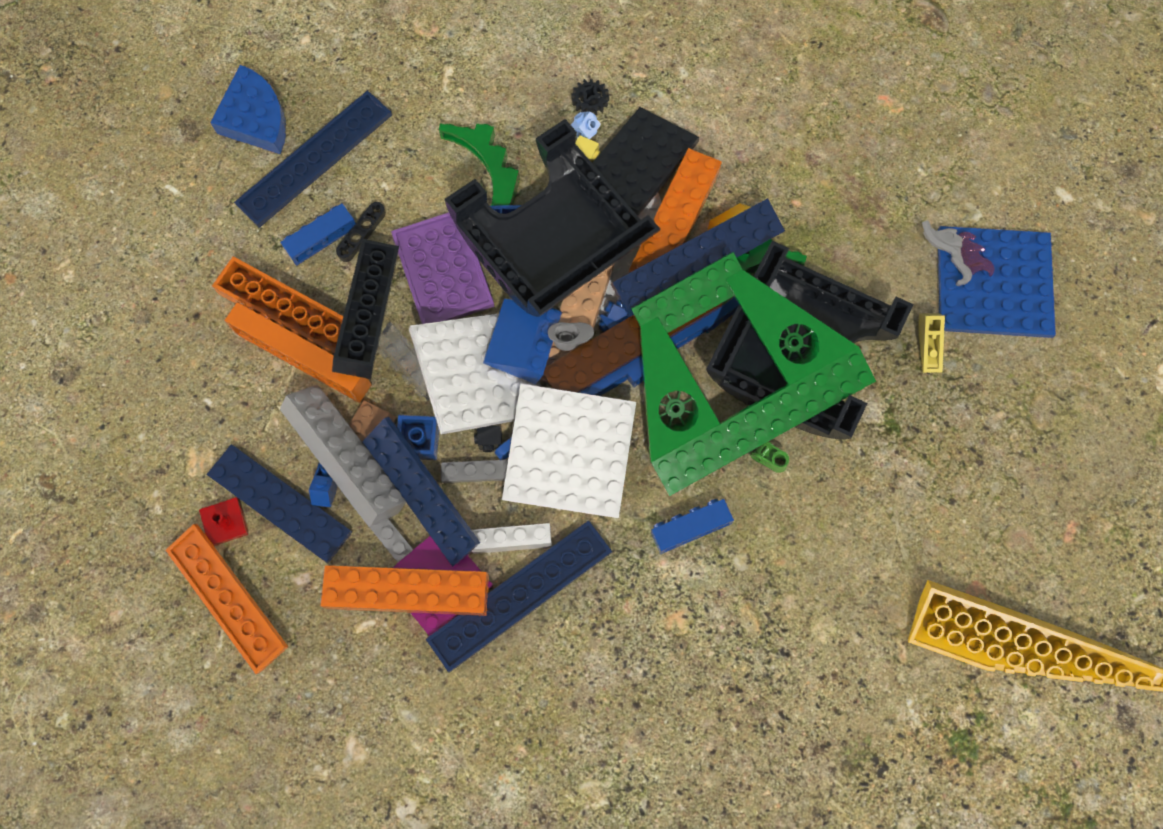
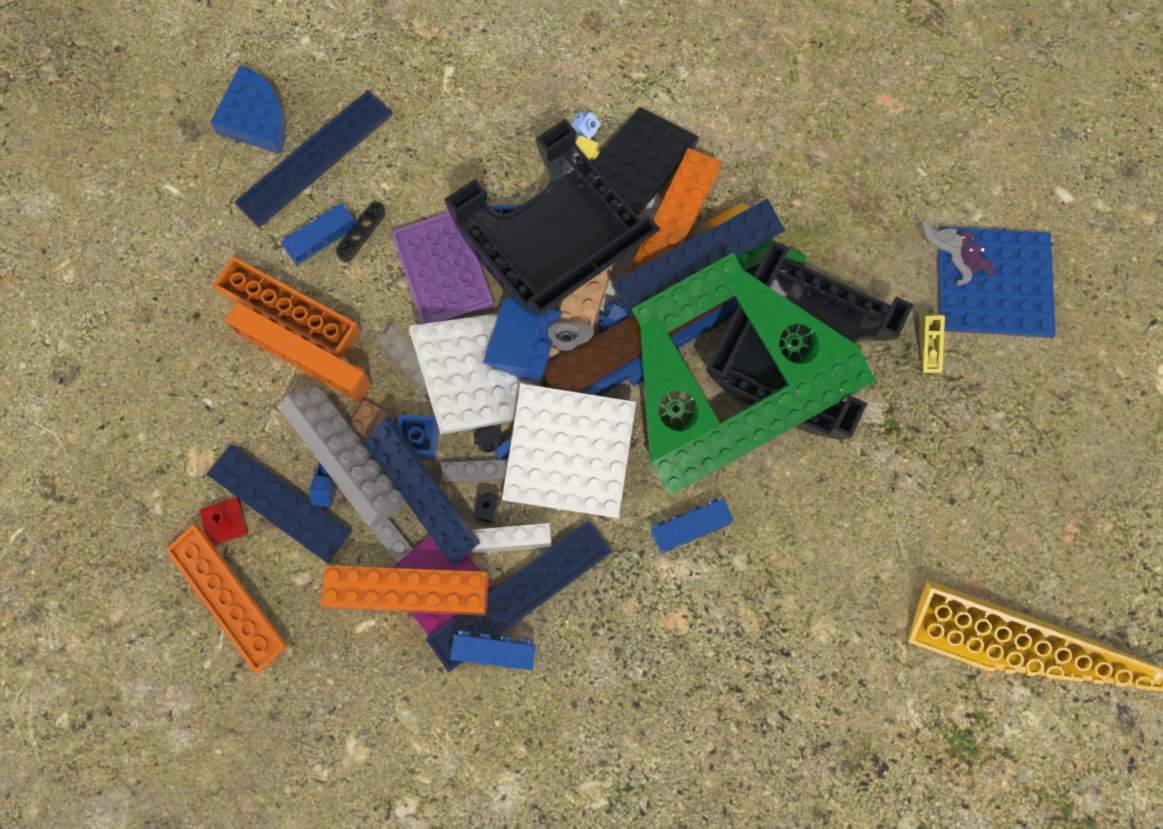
black brick [332,239,399,379] -> none
green arch [439,123,520,206] -> none
black gear [571,78,609,115] -> none
bright green piece [750,441,789,473] -> none
none -> blue brick [450,630,536,670]
none -> black brick [474,492,500,524]

